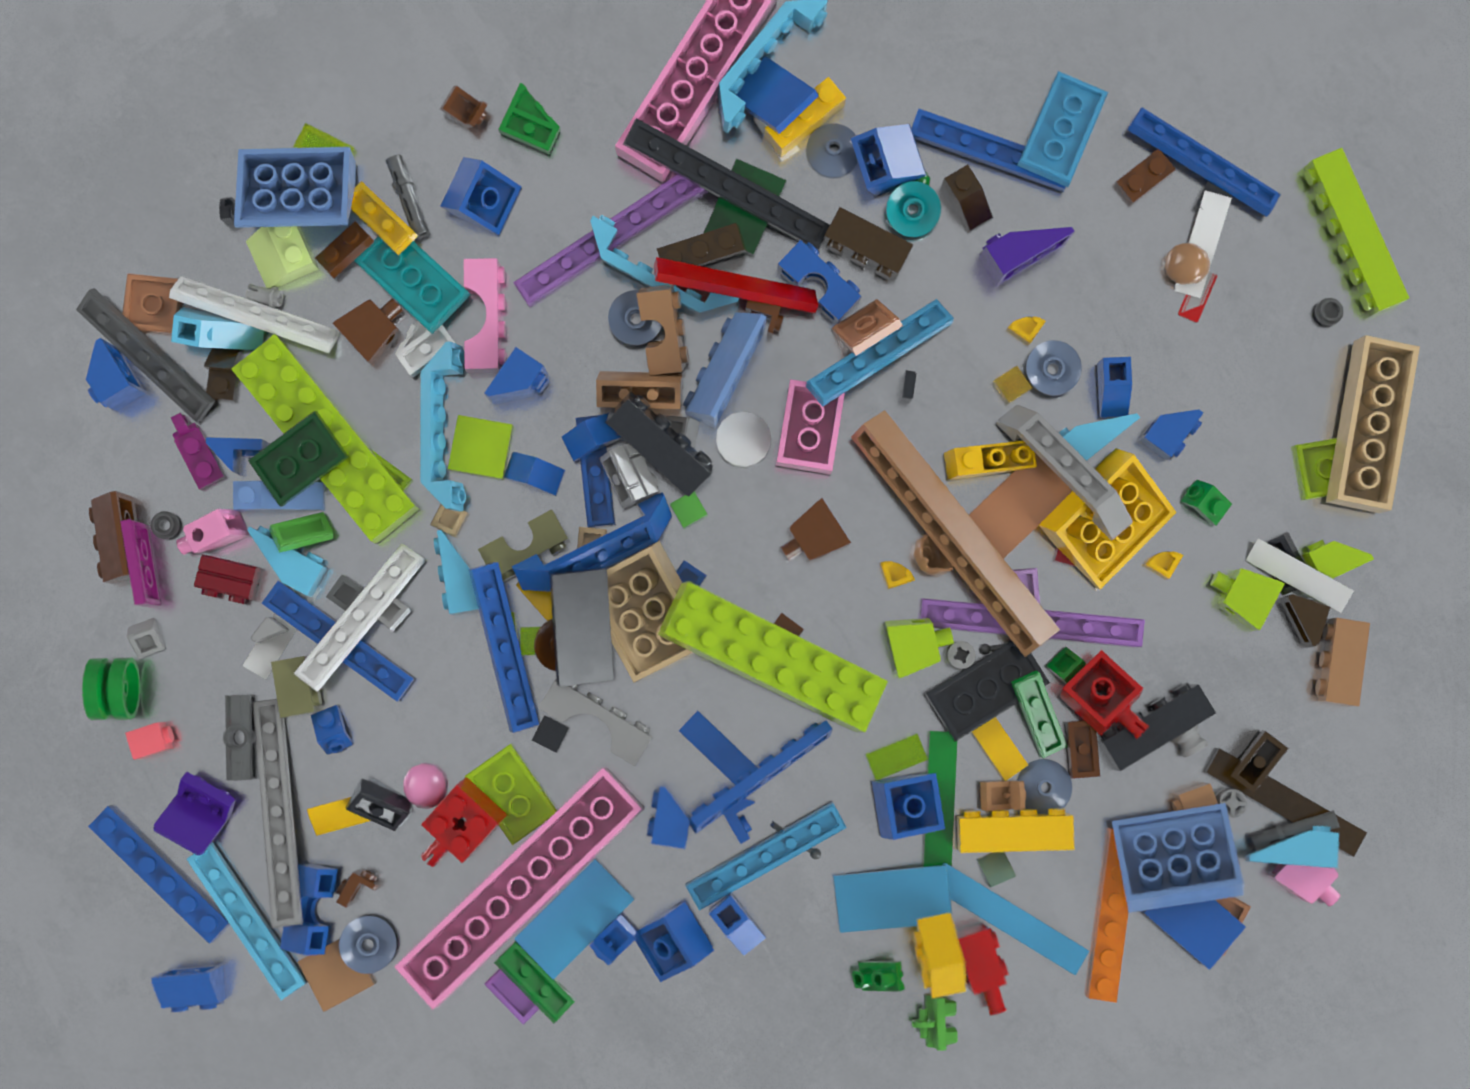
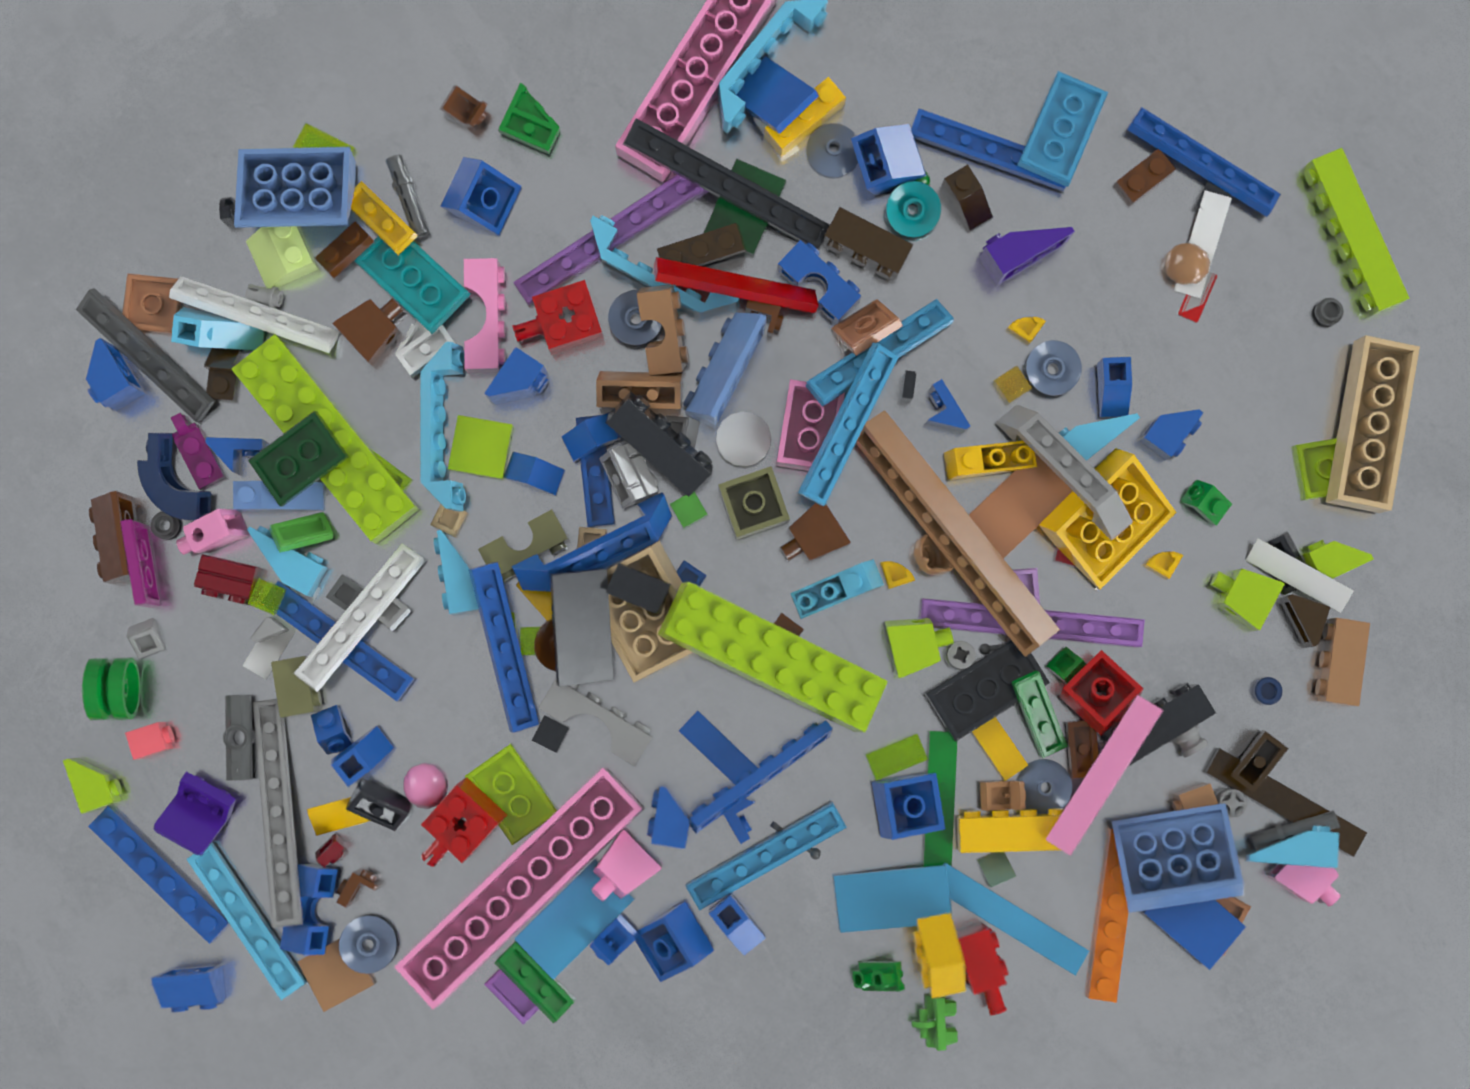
none -> lime slope [63,758,122,814]
none -> dark blue arch [137,433,211,520]
none -> clear neon green tile [248,578,287,615]
none -> dark red plate [315,833,344,868]
none -> blue slope [331,725,394,787]
none -> red brick [512,280,604,355]
none -> bright pink torso [591,830,662,901]
none -> black slope [606,563,671,614]
none -> olive brick [718,466,790,540]
none -> medium azure slope [791,559,884,619]
none -> dark azure tile [798,343,899,506]
none -> blue slope [926,379,971,433]
none -> bright pink tile [1046,695,1163,856]
none -> dark blue tile [1252,677,1283,705]

